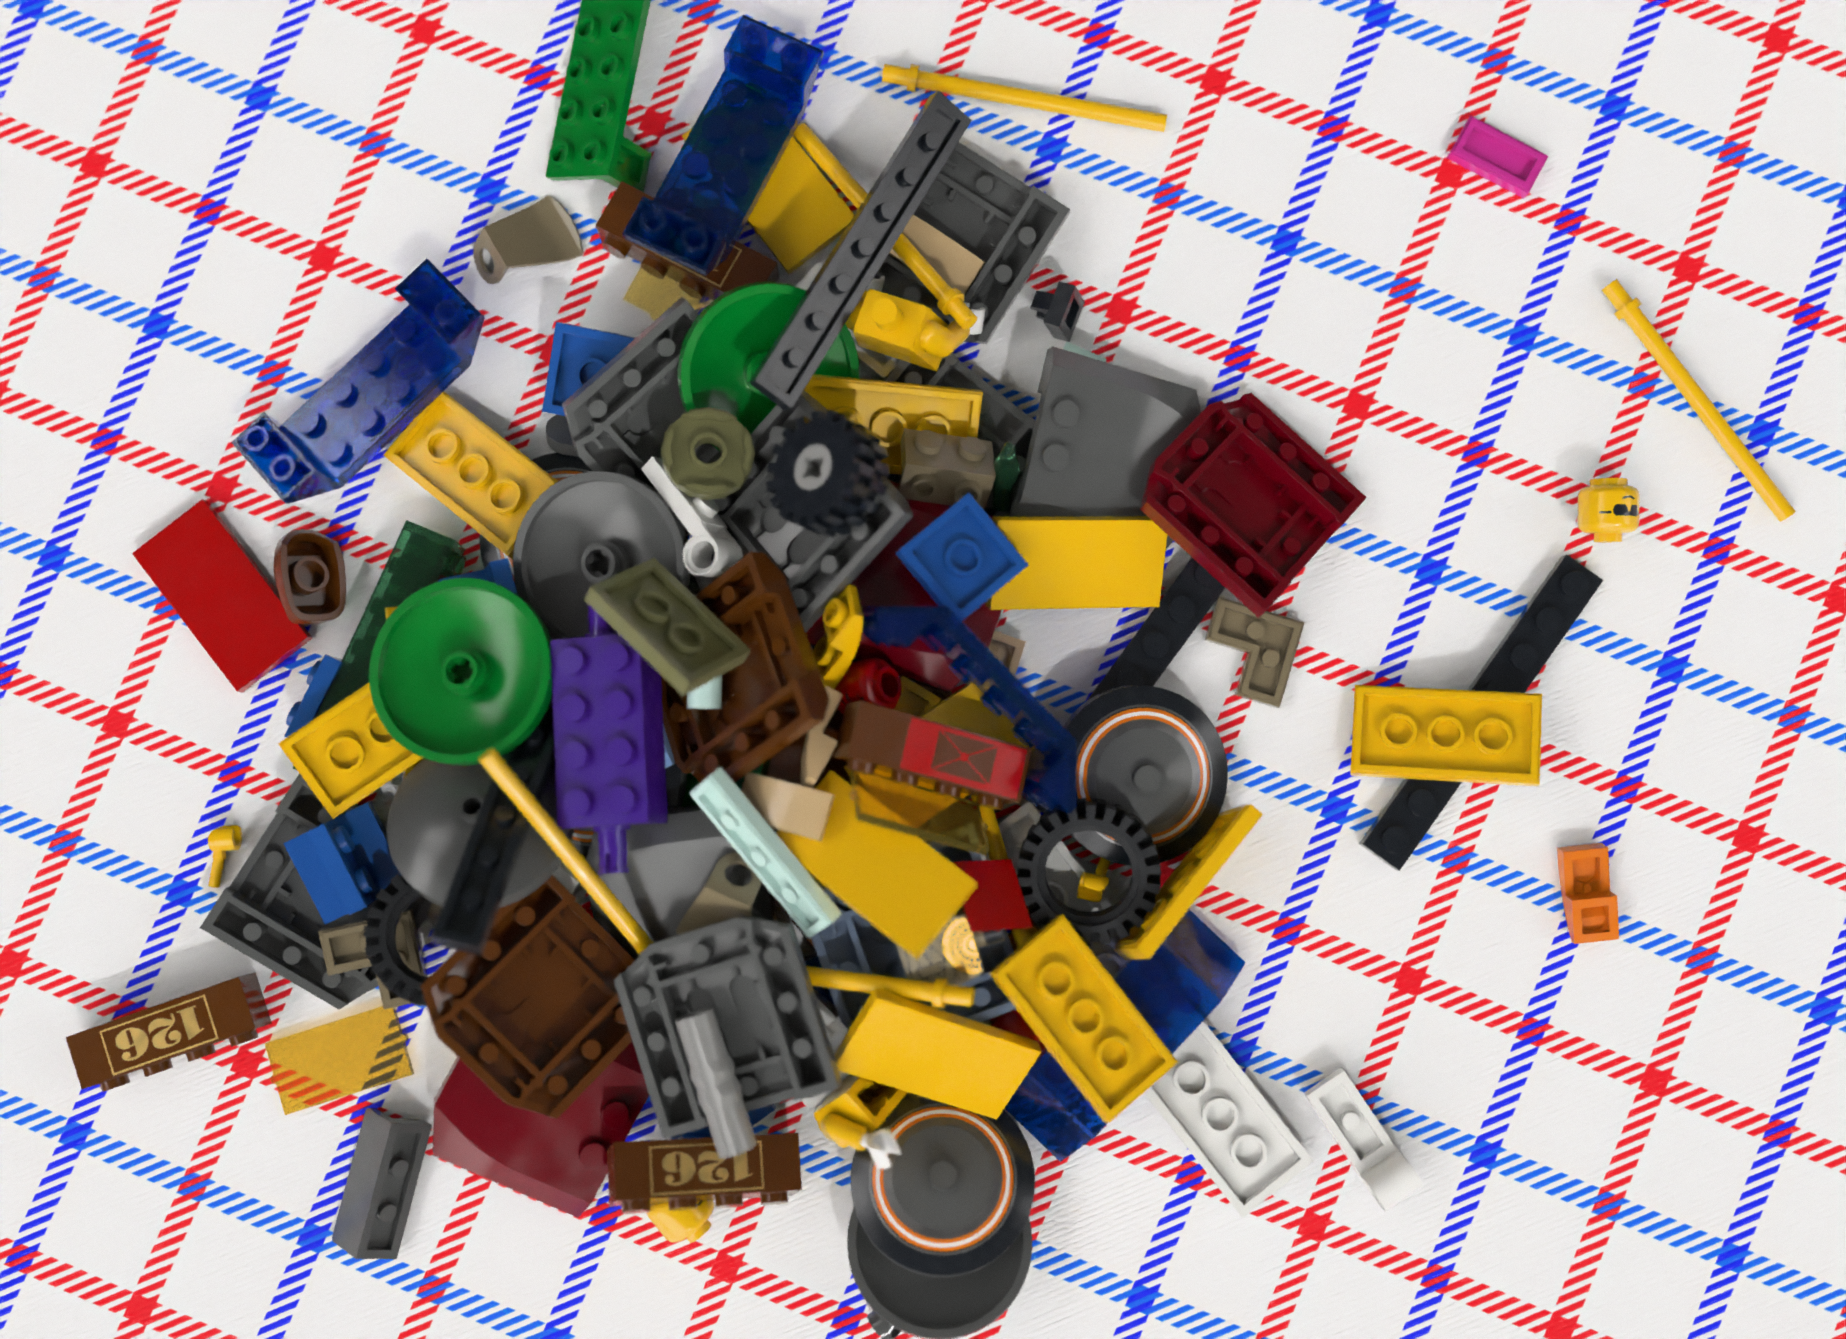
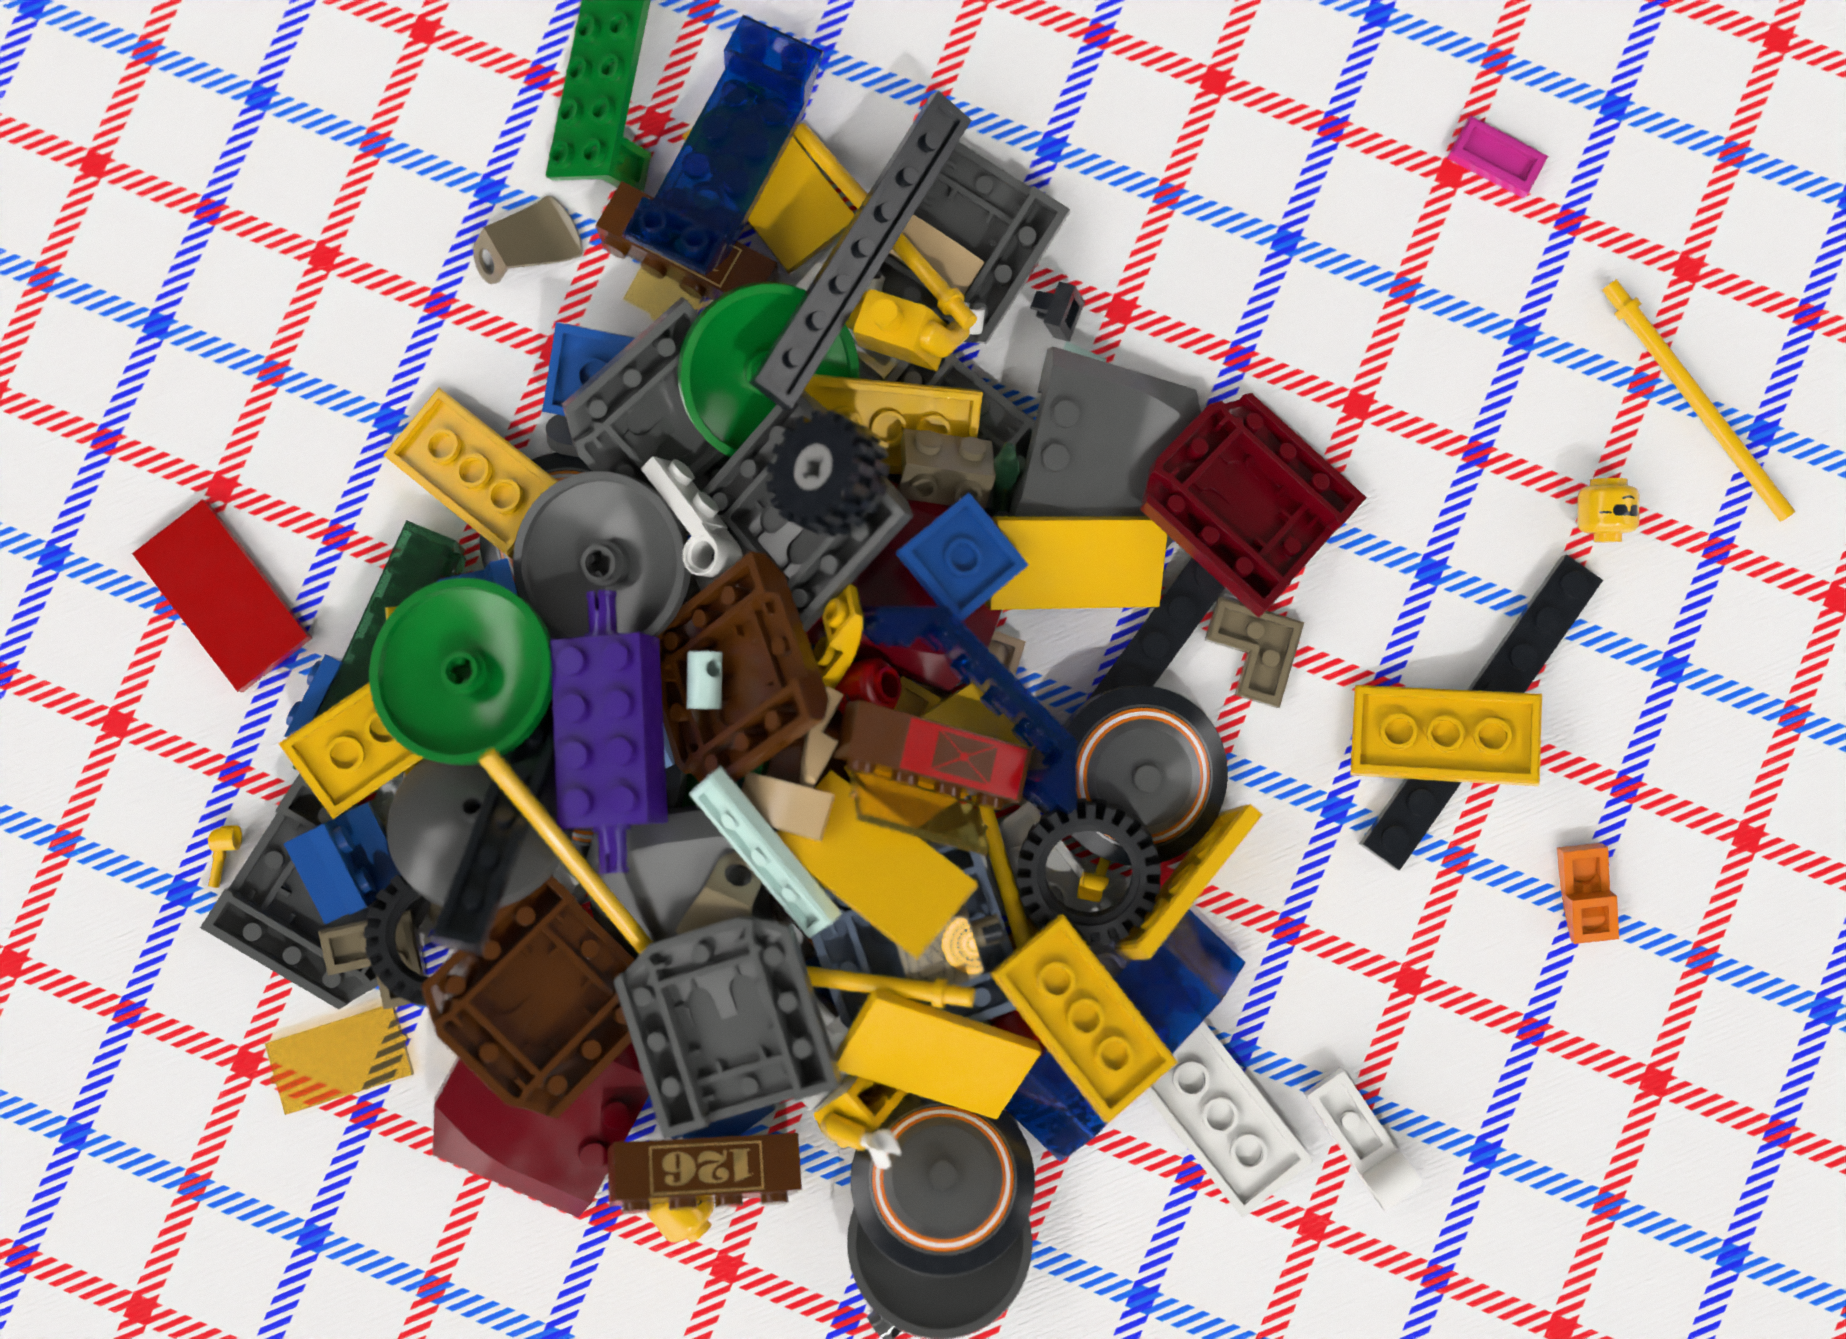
reddish brown brick [65,972,272,1092] -> none
clear blue slope [231,258,485,504] -> none
reddish brown piece [273,529,346,624] -> none
dark grey panel [332,1108,432,1259] -> none
olive plate [584,558,751,696] -> none
olive tile [661,407,755,500] -> none
light grey axle [675,1007,757,1159] -> none
yellow bar [882,64,1167,132] -> none
red sticker [951,859,1033,932] -> none

